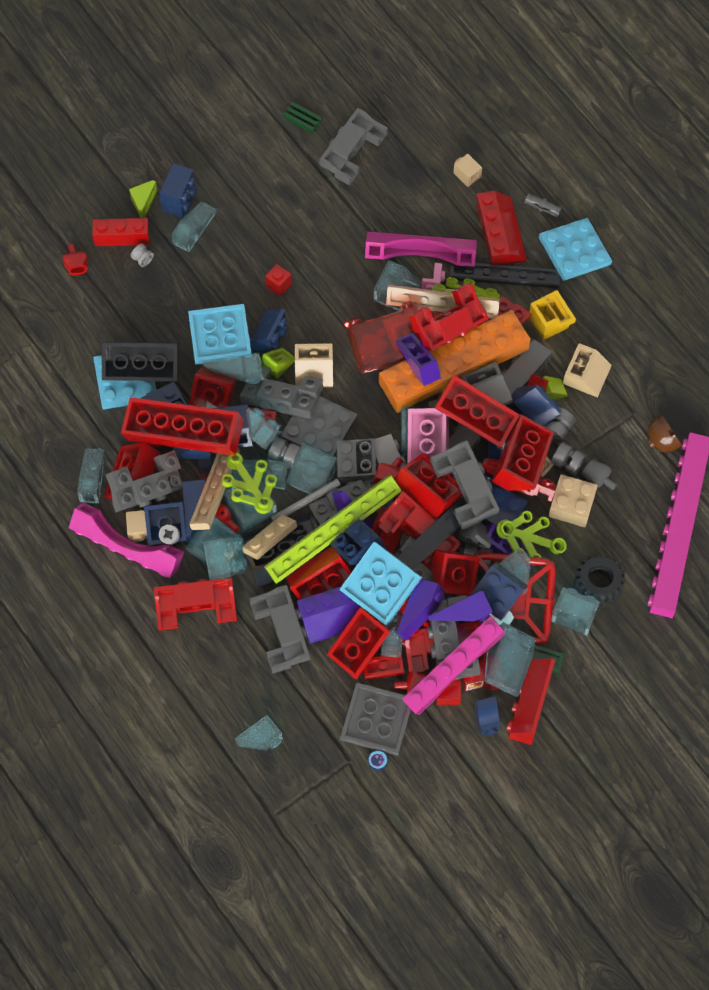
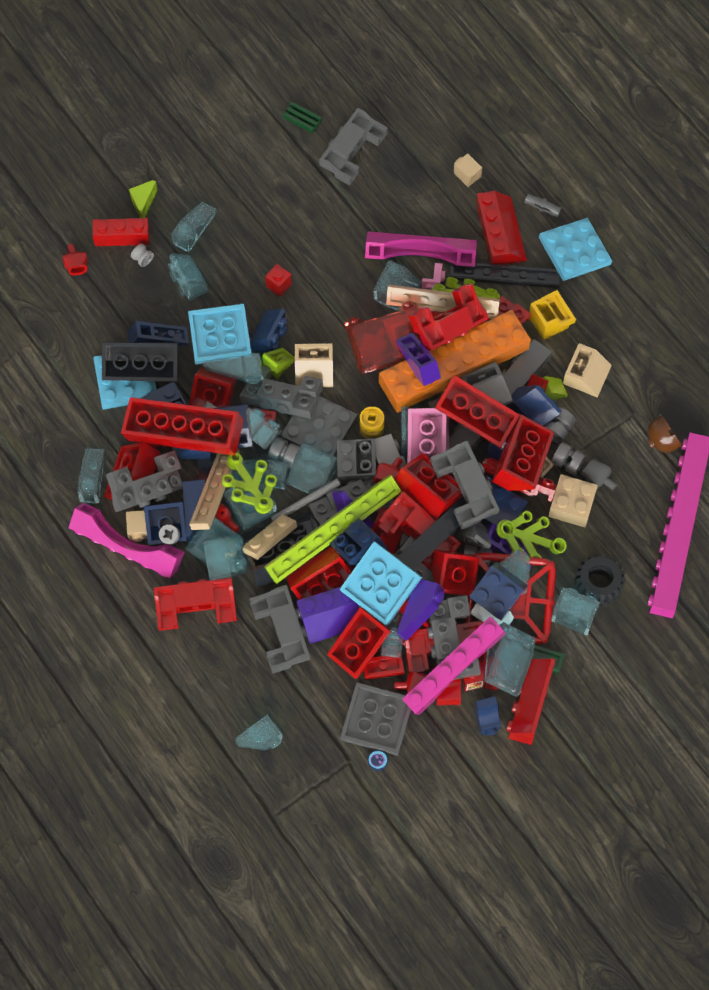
dark blue brick [160,163,197,218] -> none
dark purple slope [428,590,493,623] -> none
none -> dark blue slope [127,321,189,346]
none -> clear light blue slope [168,254,208,301]
none -> yellow wheel [360,407,384,439]

